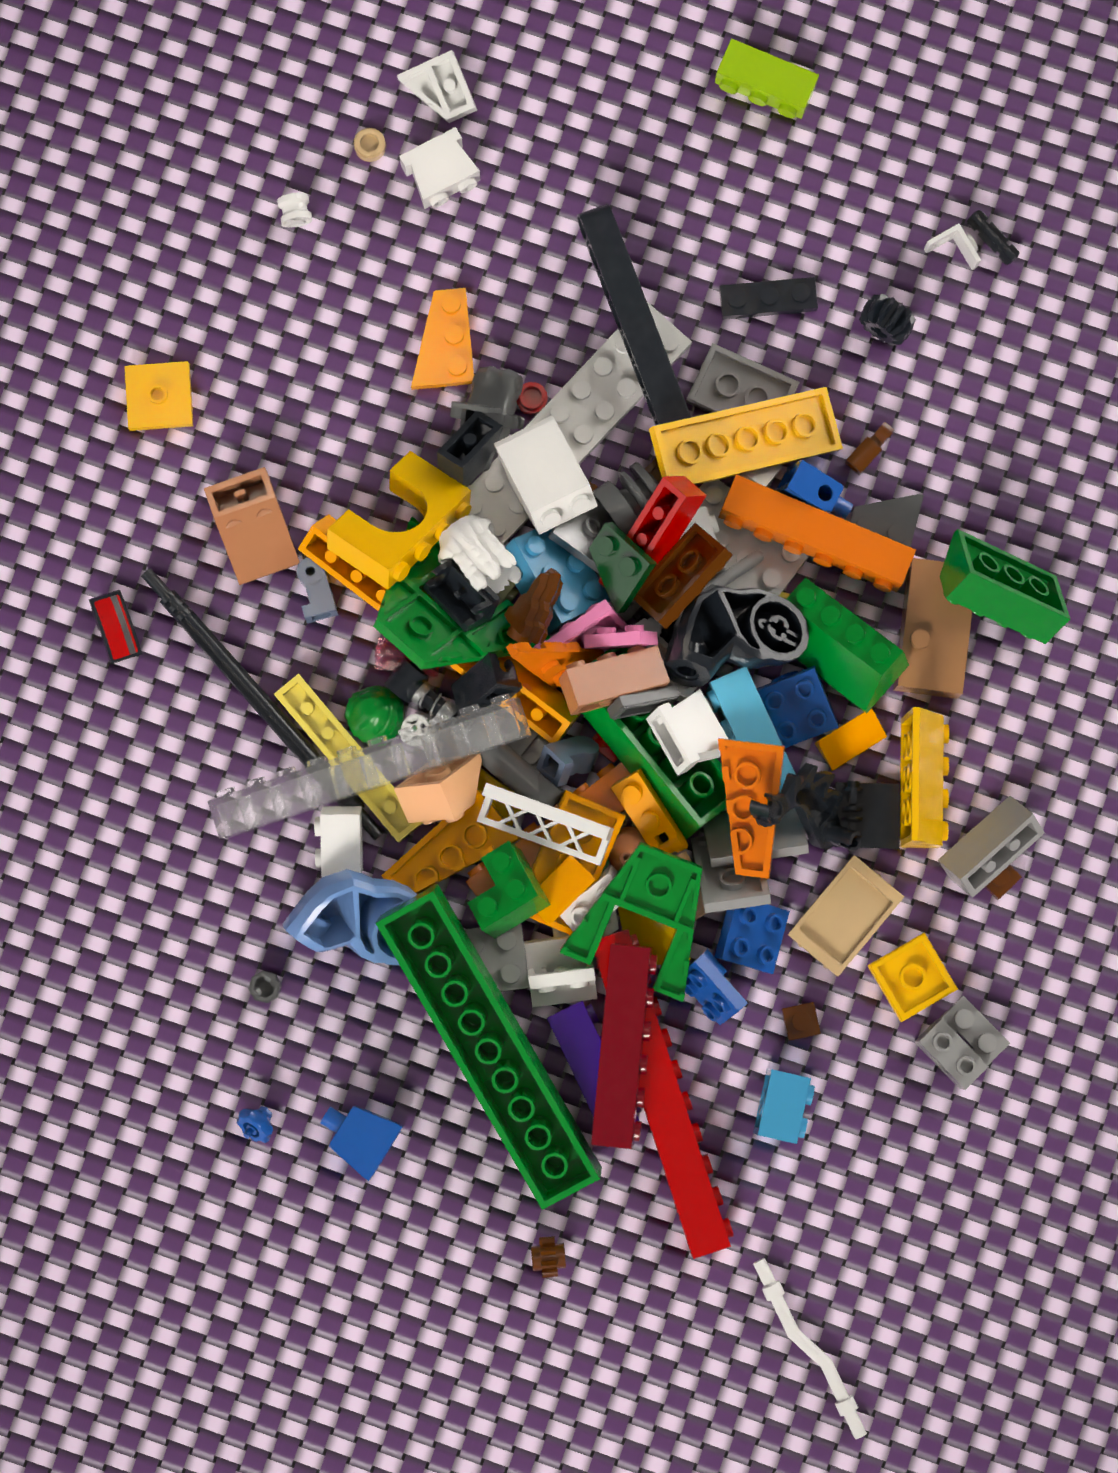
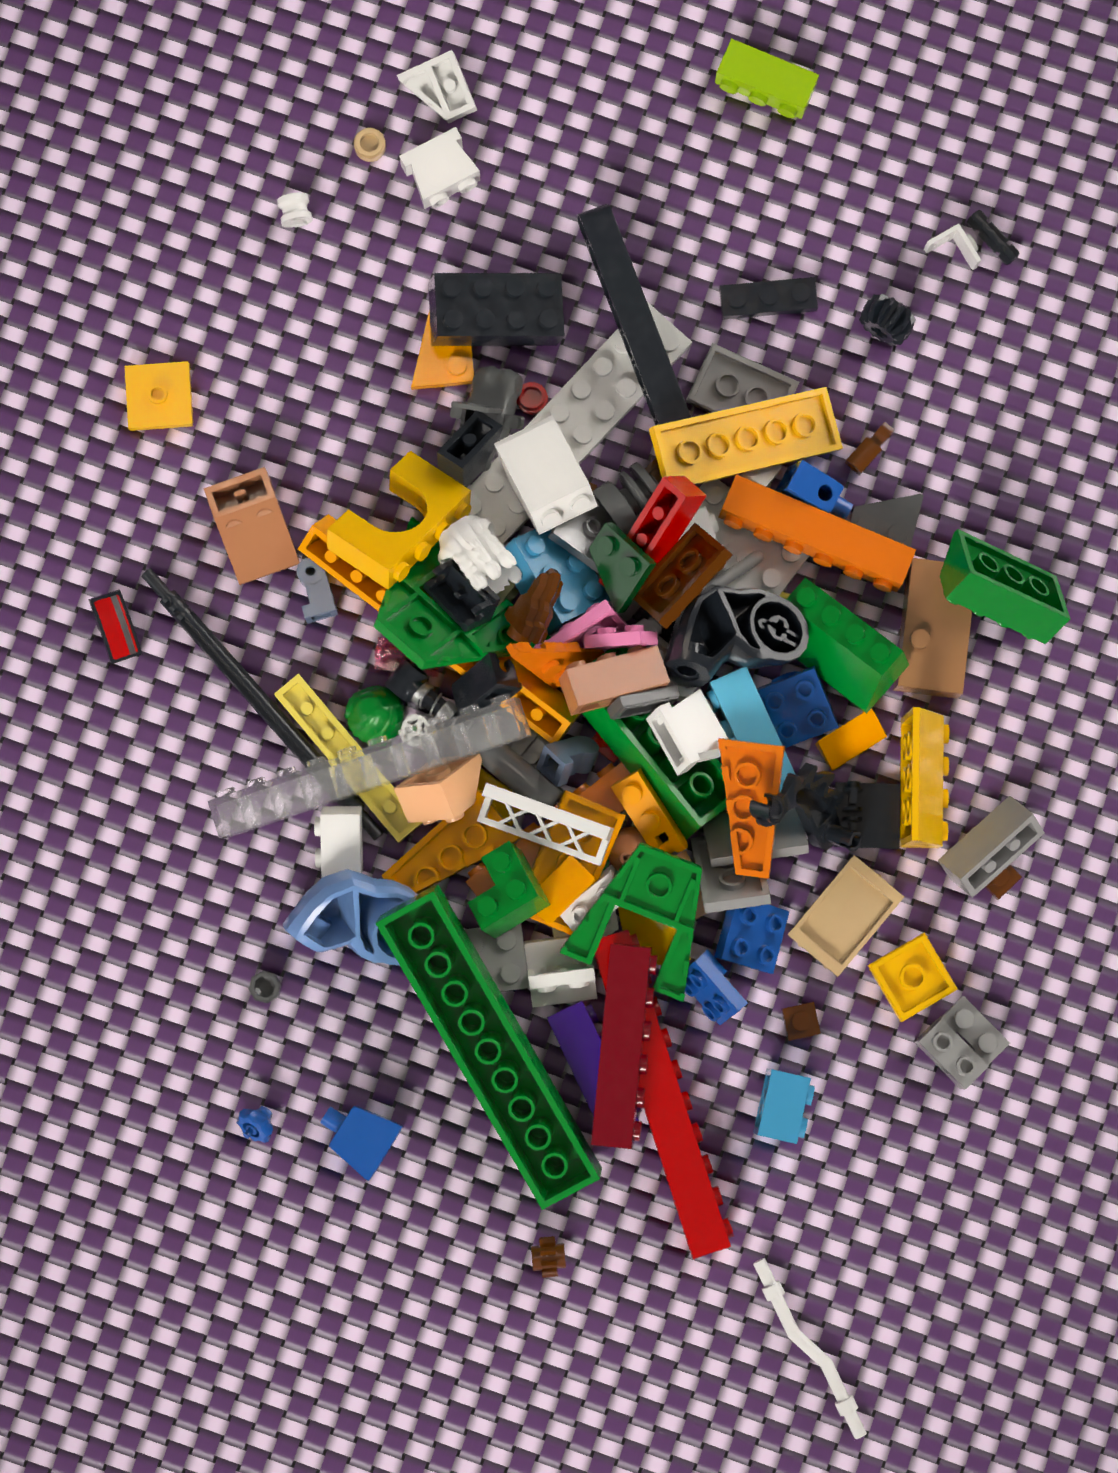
none -> black brick [428,273,565,346]

